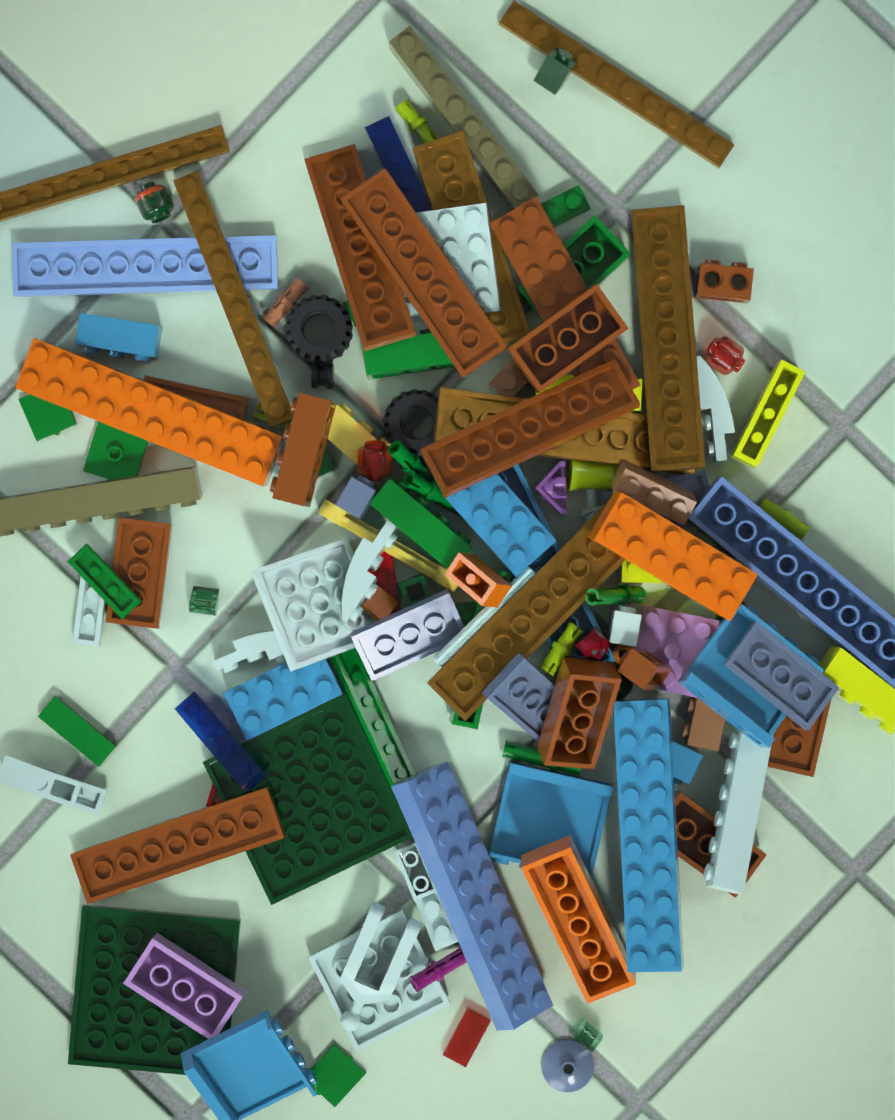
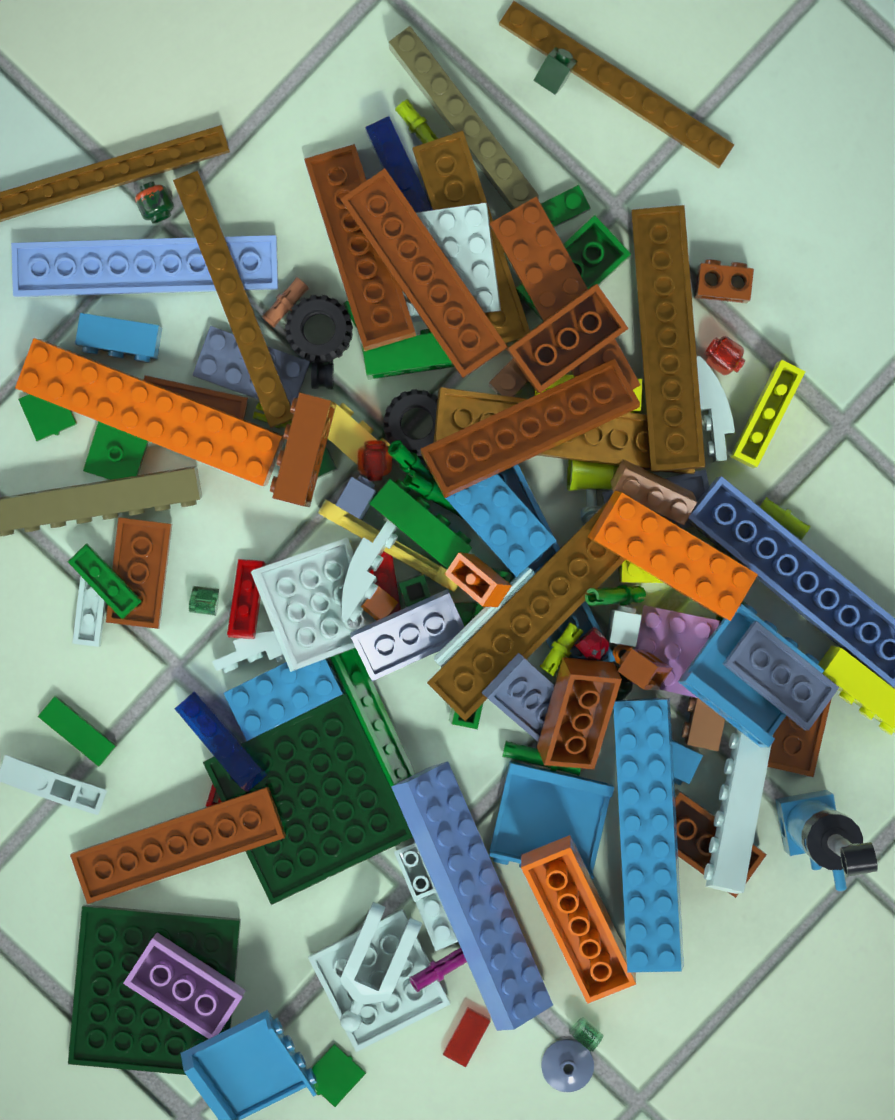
medium lavender slope [534,461,567,515] -> none
none -> sand blue plate [193,326,310,405]
none -> red tile [227,559,266,639]
none -> piece [775,790,878,891]

